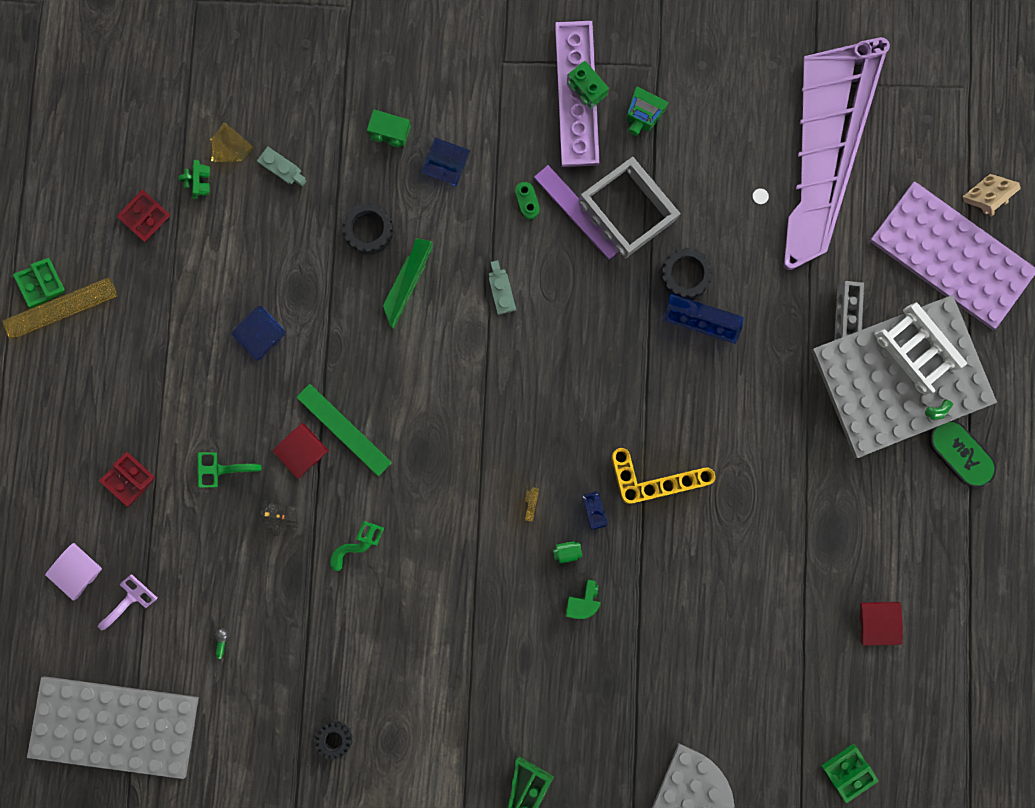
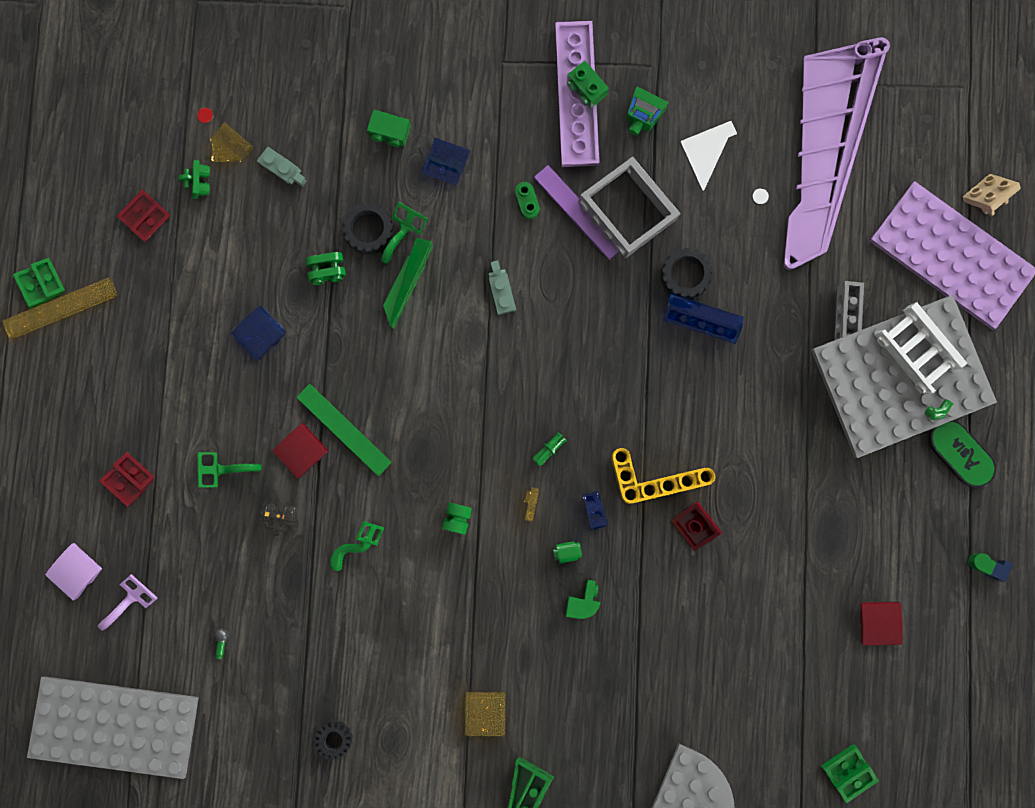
none -> red sticker [197,108,213,123]
none -> green brick [305,252,346,285]
none -> green piece [381,202,428,264]
none -> green wheel [441,502,473,535]
none -> clear yellow slope [465,692,505,736]
none -> green axle [533,432,567,466]
none -> dark red slope [671,502,722,551]
none -> white sticker [681,121,737,191]
none -> leg [968,553,1013,582]

